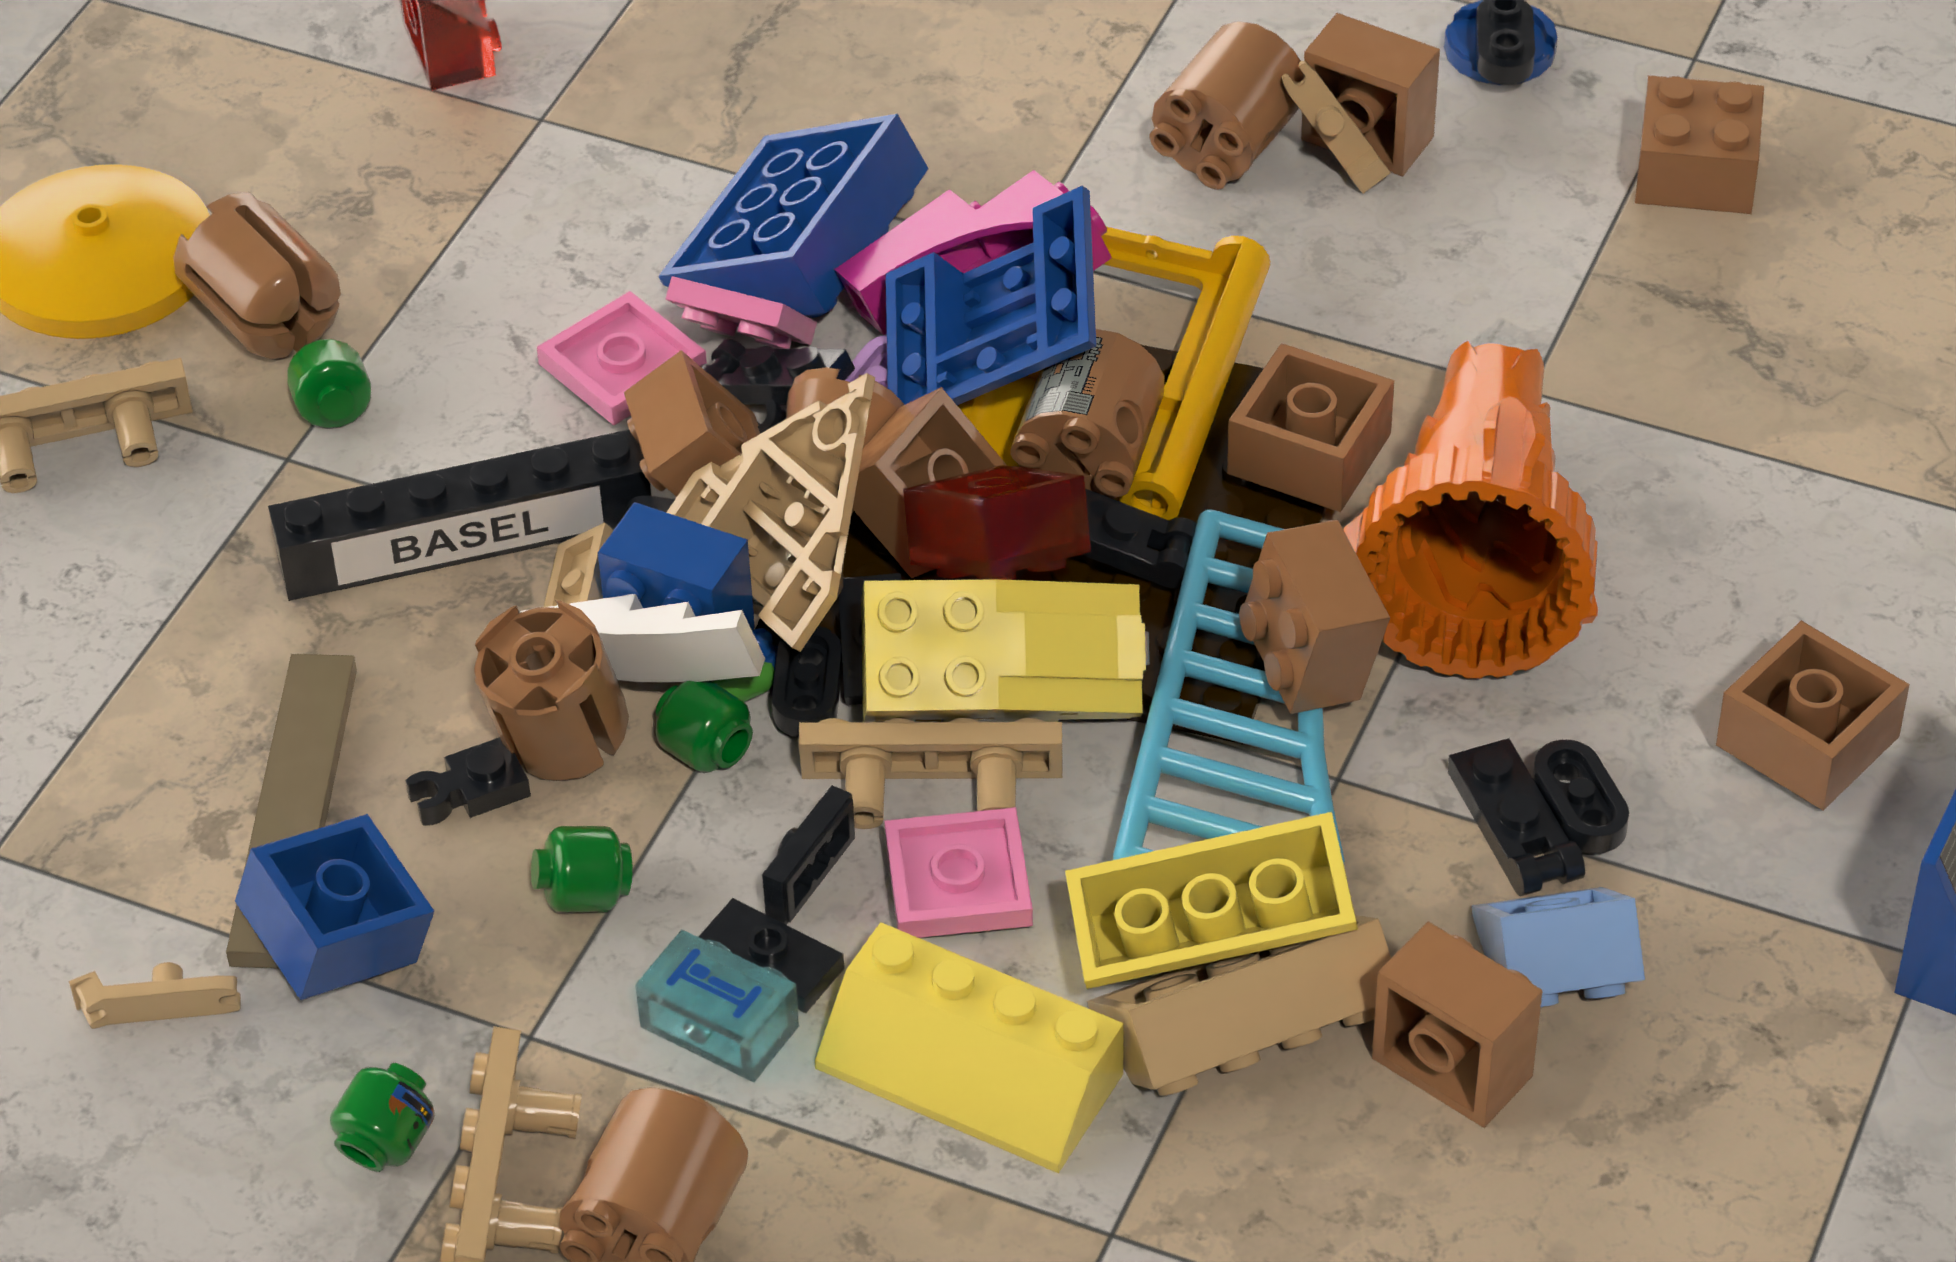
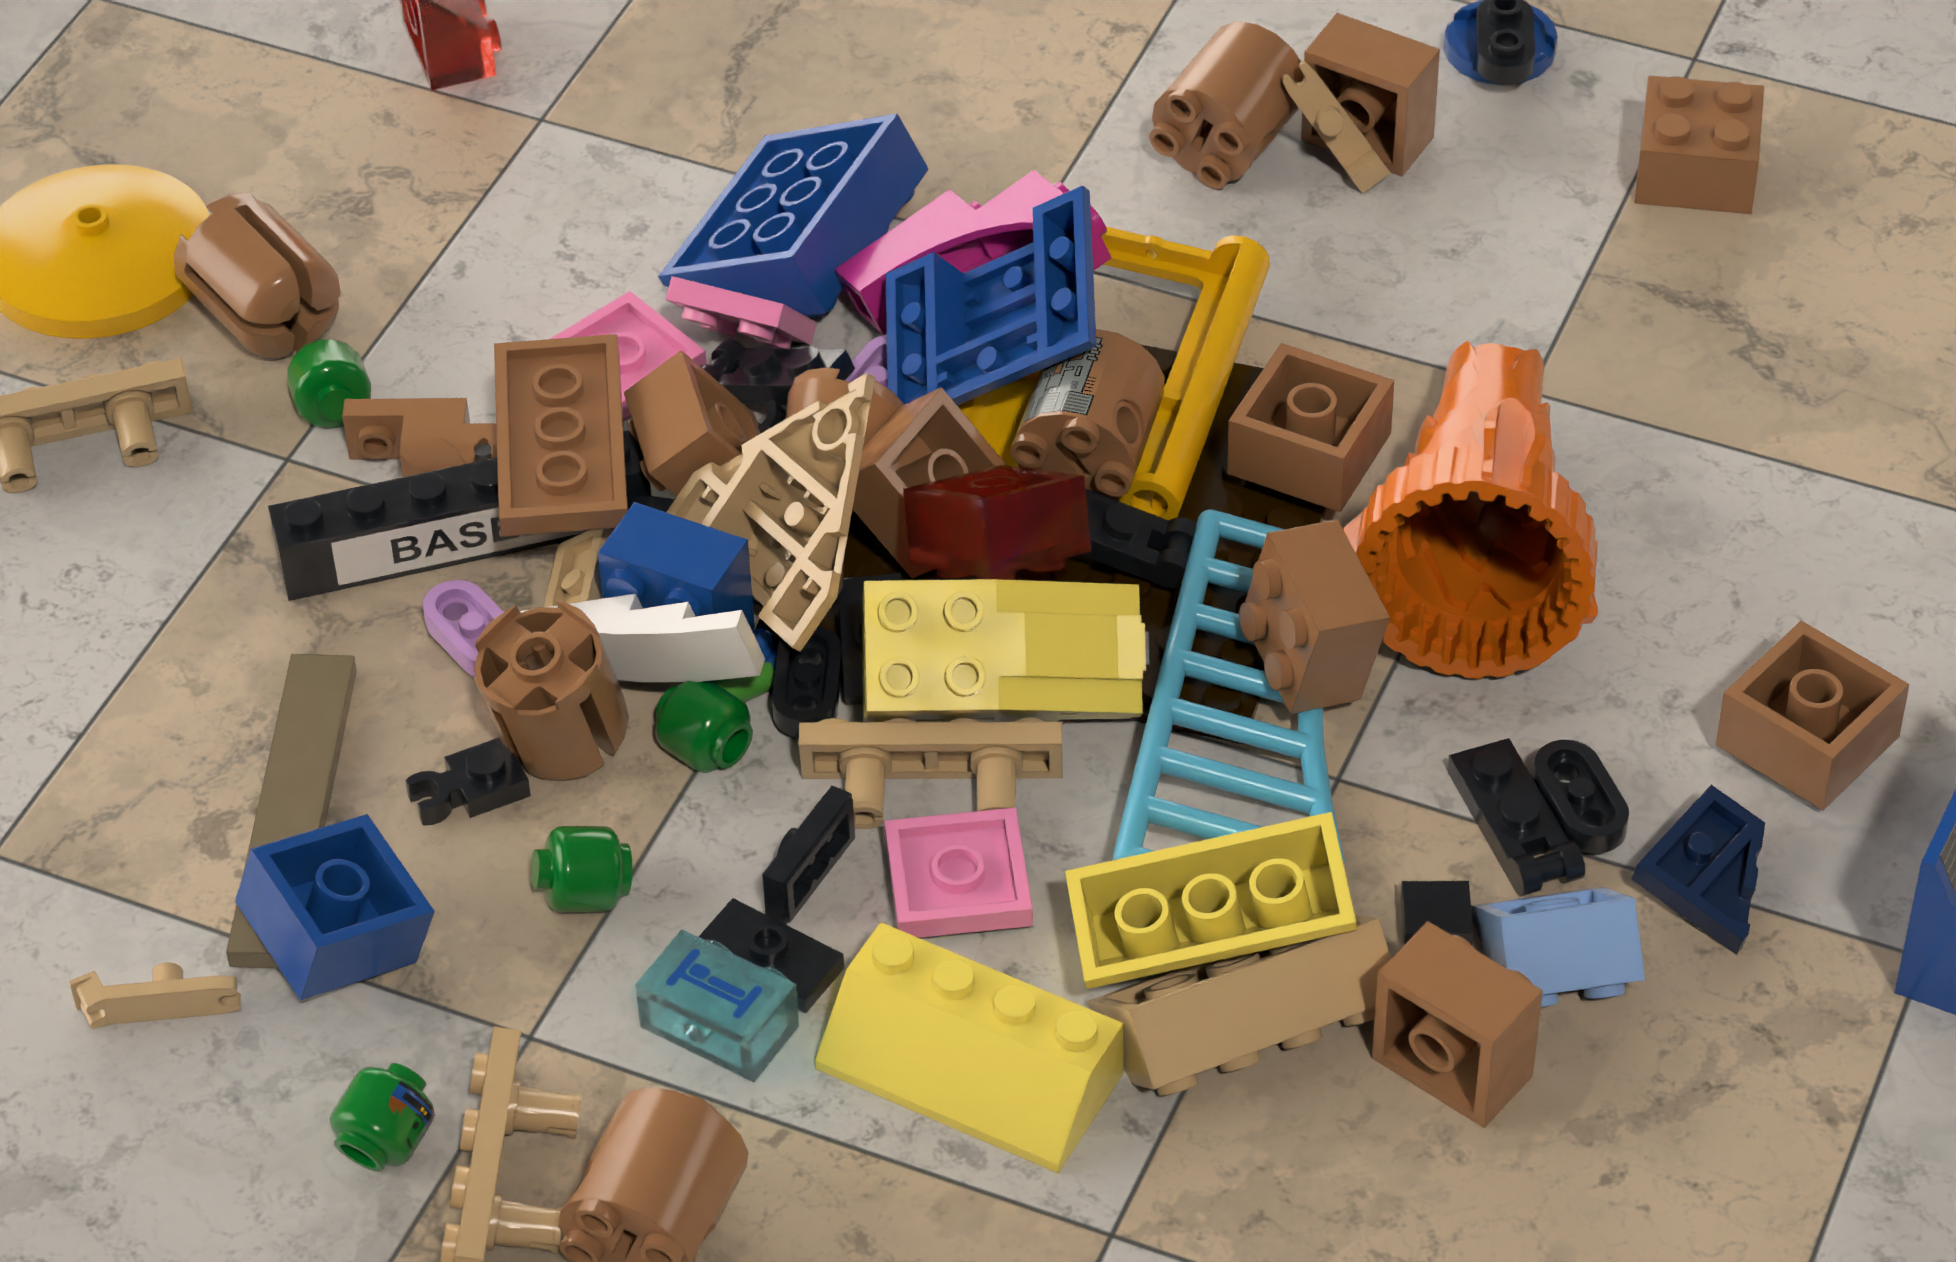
none -> medium nougat plate [342,398,497,477]
none -> lavender plate [423,580,503,677]
none -> medium nougat plate [494,334,628,537]
none -> black tile [1401,881,1473,945]
none -> dark blue wing [1631,785,1765,955]

